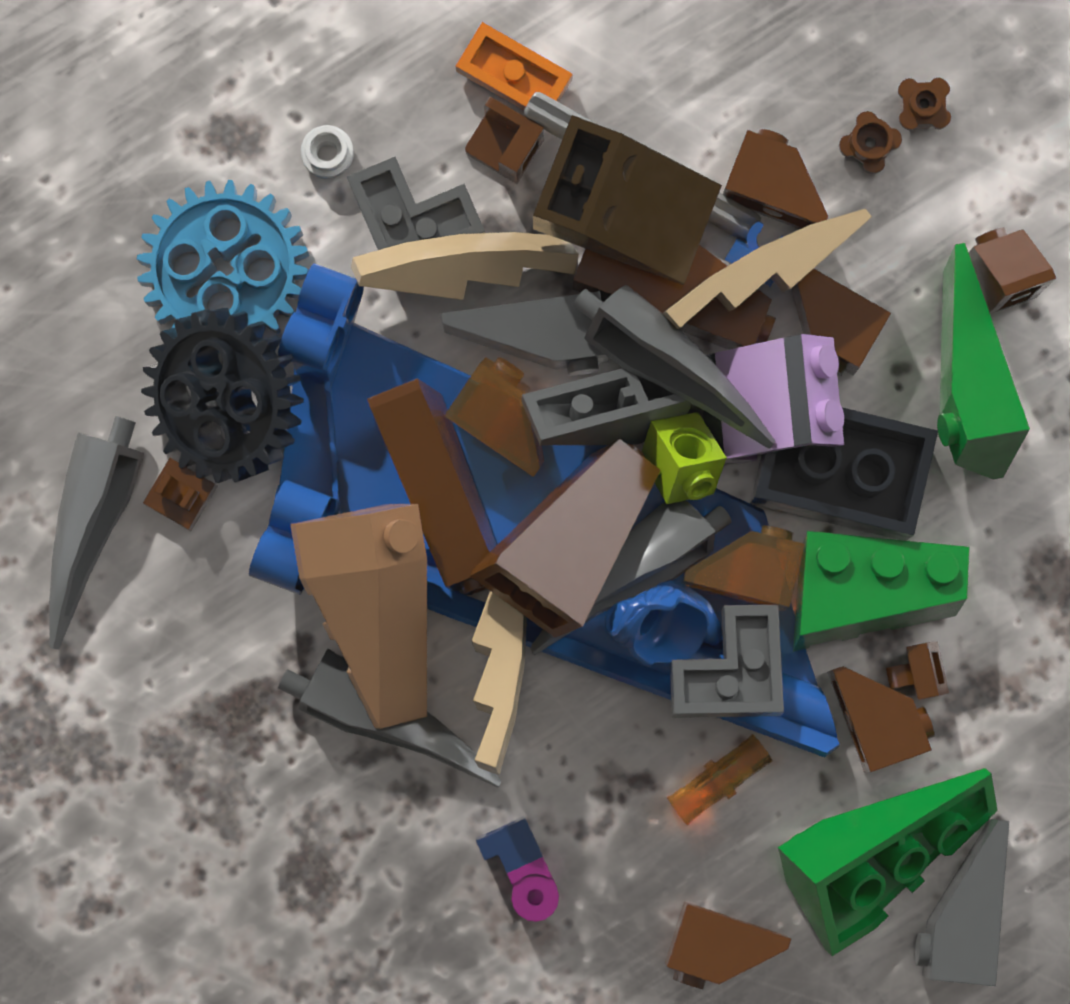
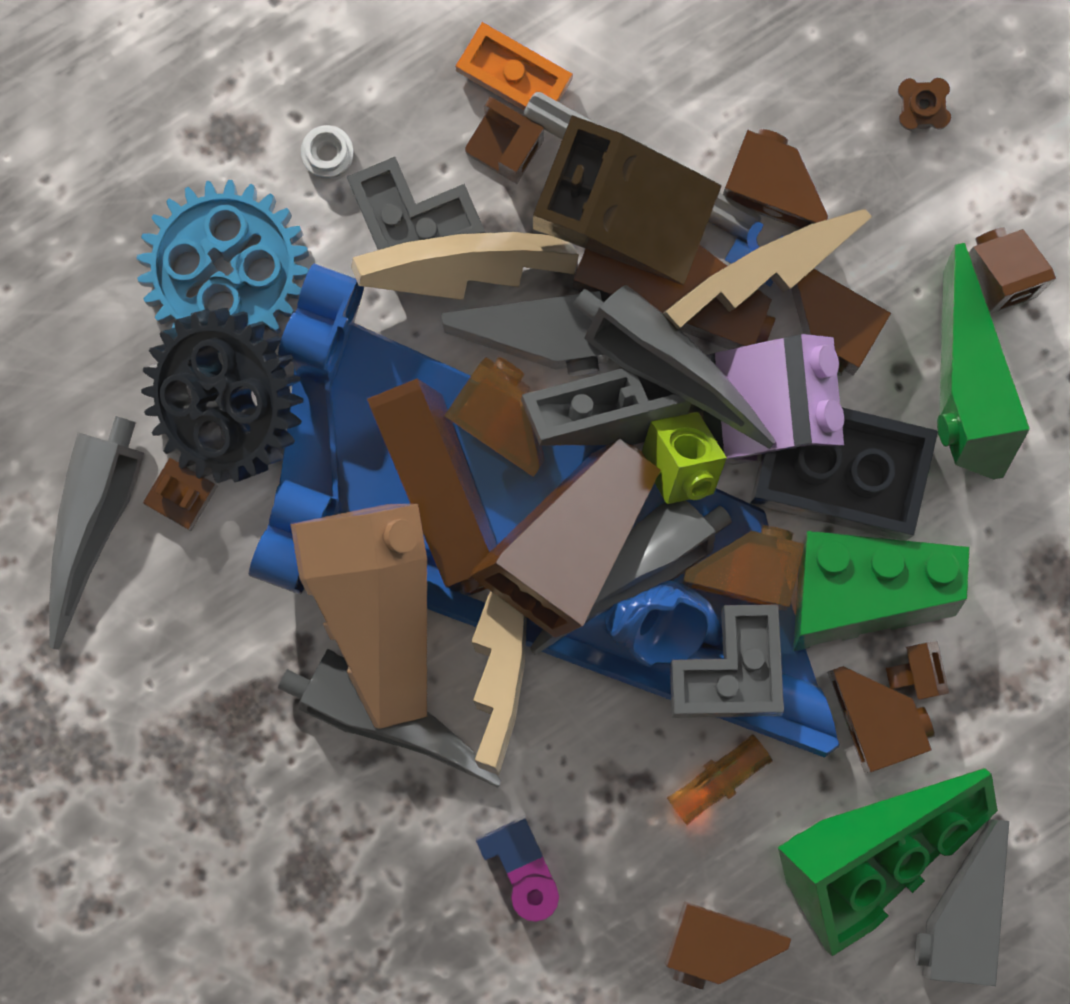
reddish brown plate [839,111,902,174] -> none

